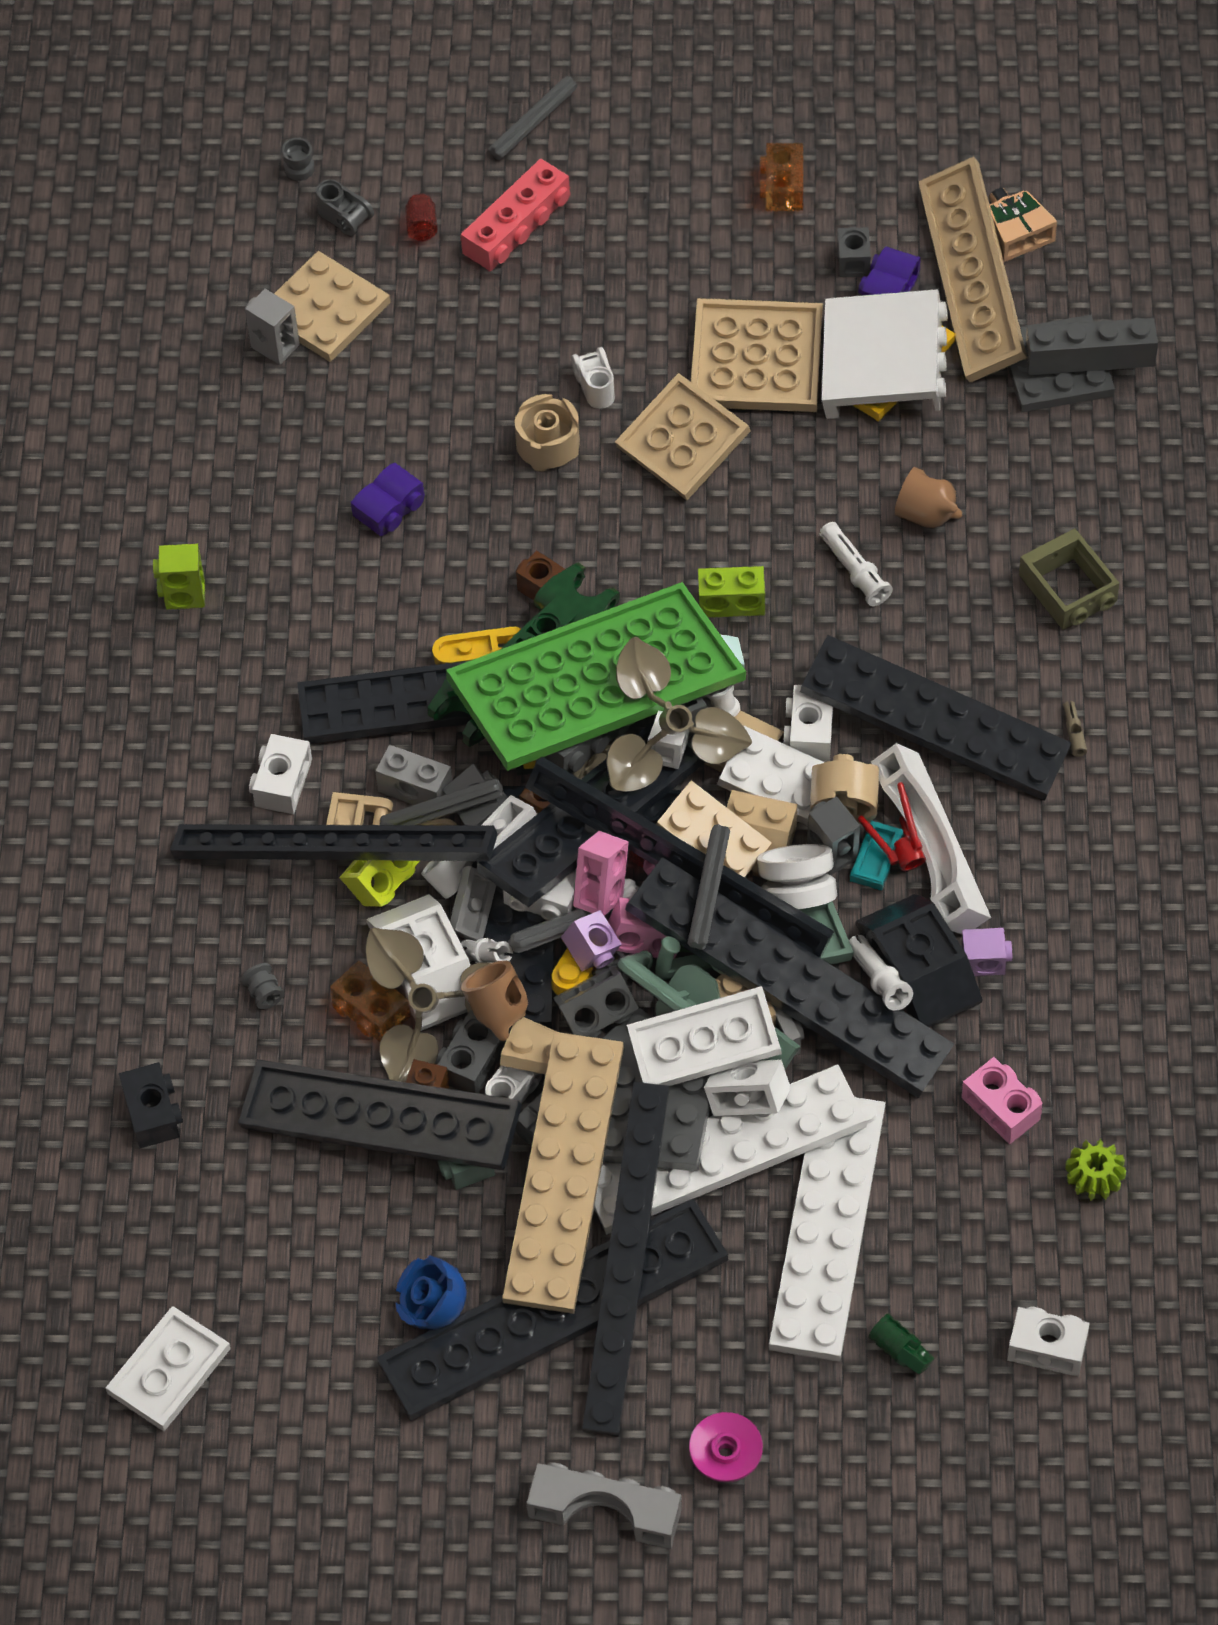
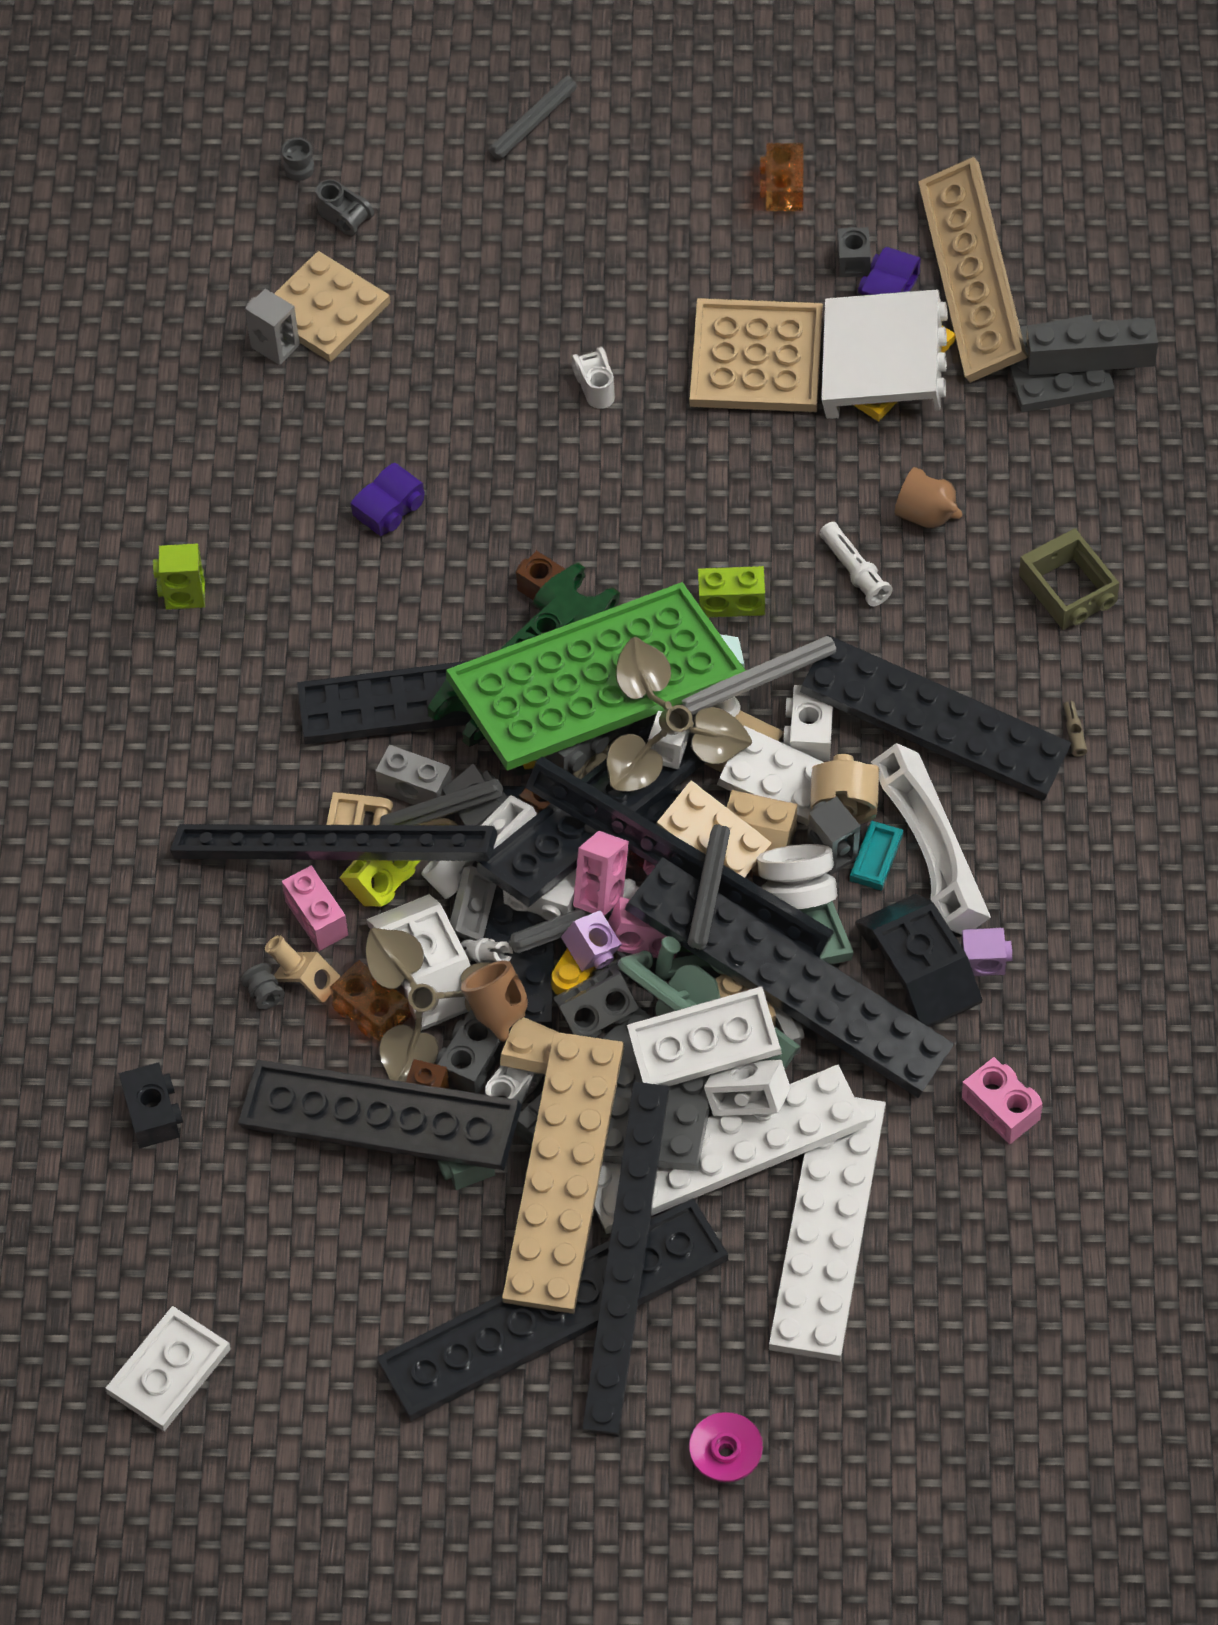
white brick [249,734,312,815] -> none
blue cylinder [395,1256,467,1330] -> none
clear red brick [405,194,438,241] -> none
yellow plate [432,627,521,665] -> none
coral brick [461,158,570,272] -> none
tan brick [514,394,580,471] -> none
light grey arch [527,1463,682,1549] -> none
tan plate [615,373,751,500] -> none
white pin [849,935,913,1010] -> none
red plant [858,782,926,871] -> none
dark green hinge [868,1313,934,1374] -> none
light nougat torso [989,188,1057,262] -> none
white brick [1007,1307,1090,1377] -> none
lime gear [1065,1138,1126,1201] -> none
none -> tan bracket [265,935,340,1002]
none -> bright pink brick [282,865,348,951]
none -> light grey axle [682,636,836,715]

